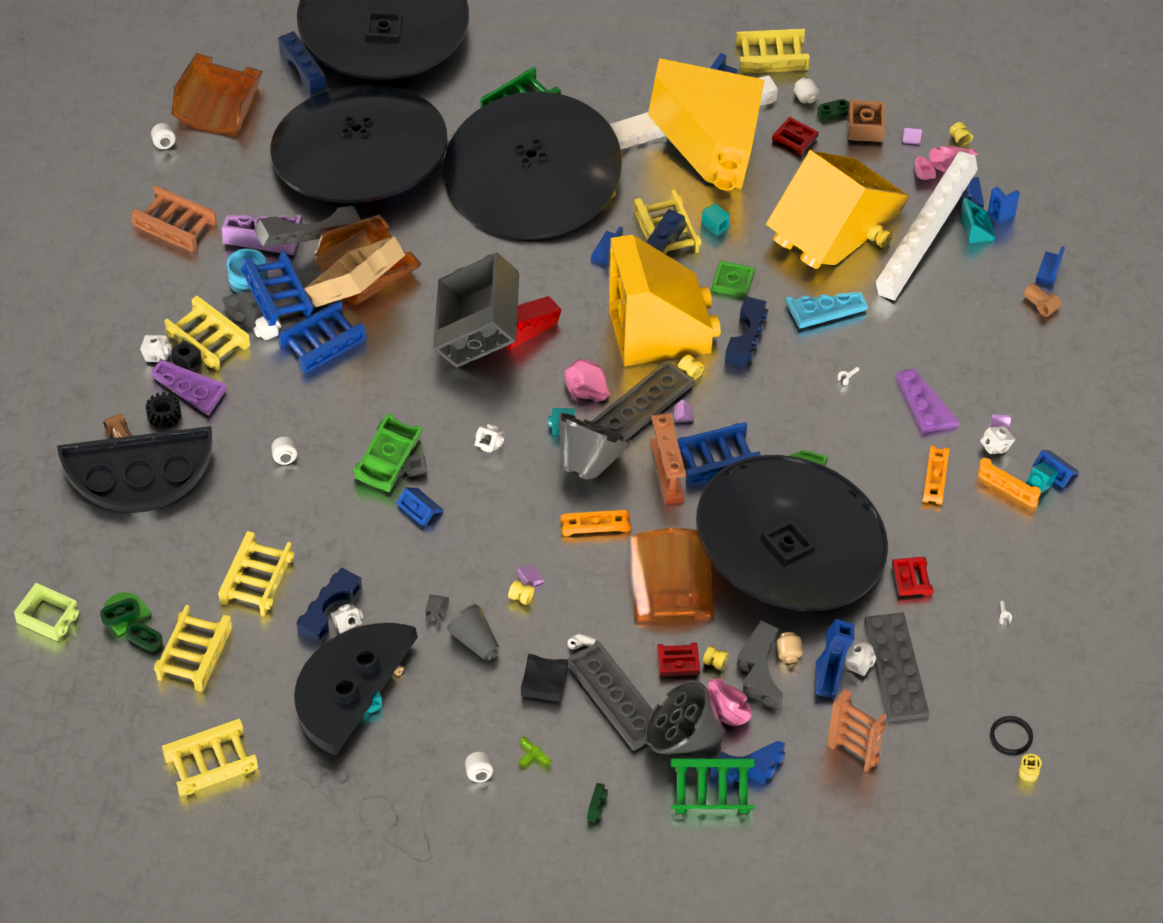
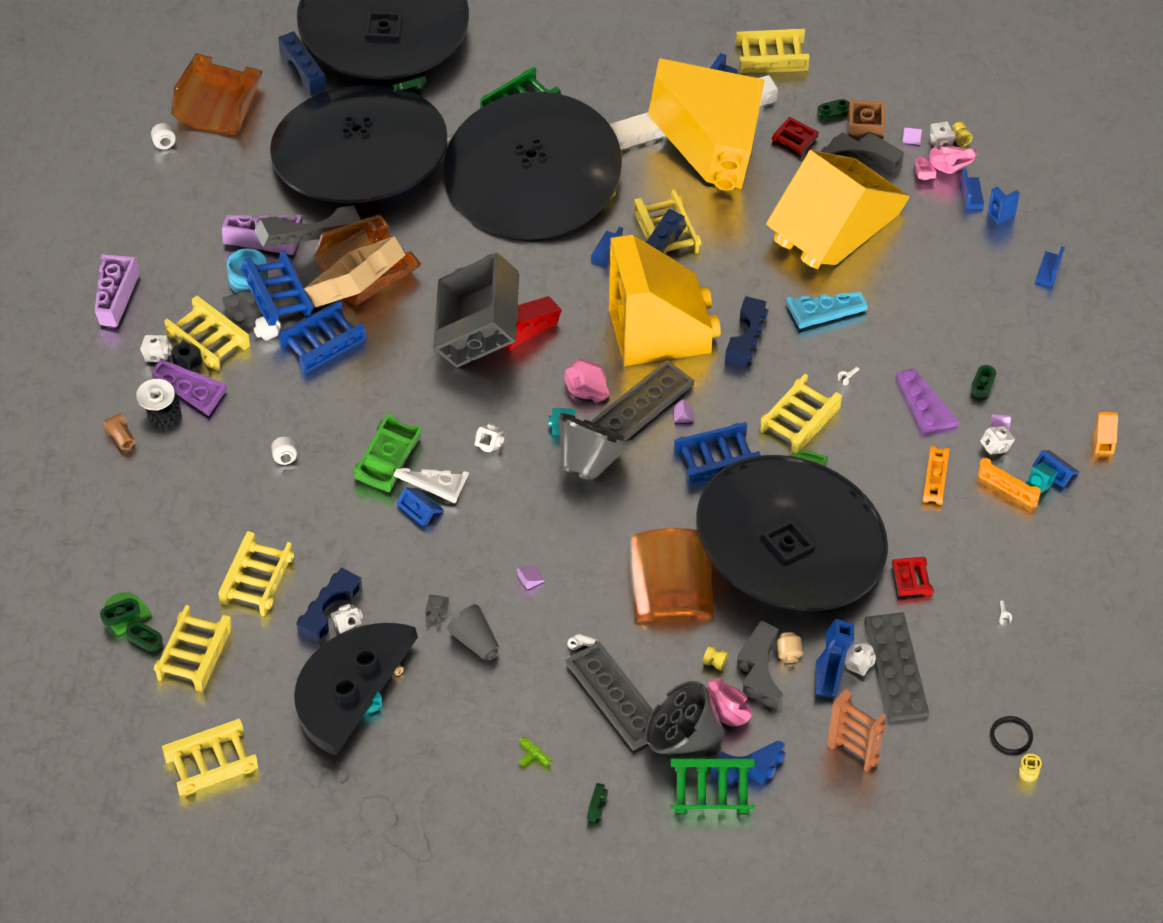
yellowish green window [14,583,79,641] -> none
black plate [57,426,213,513] -> none
nougat fence [131,185,217,252] -> none
dark grey plate [398,453,427,478] -> none
white head [465,752,493,782] -> none
light yellow wheel [508,580,535,605] -> none
black brick [521,654,568,702] -> none
light orange plate [560,510,632,536] -> none
nougat fence [650,413,686,504] -> none
red plate [657,643,700,677] -> none
light yellow wheel [678,354,704,380] -> none
teal brick [701,203,730,236] -> none
bright green tile [711,260,755,298] -> none
white head [793,77,819,104] -> none
light yellow wheel [867,223,892,248] -> none
white brick [876,151,978,300] -> none
teal slope [960,198,996,243] -> none
medium nougat piece [1023,283,1062,317] -> none
none -> lavender wedge [95,254,140,327]
none -> white dish [136,379,175,410]
none -> dark green plate [392,75,427,90]
none -> white wing [394,468,469,503]
none -> light yellow fence [760,374,842,453]
none -> dark grey arch [820,132,904,174]
none -> white brick [929,121,956,148]
none -> dark green plate [971,365,996,398]
none -> light orange slope [1093,412,1118,454]

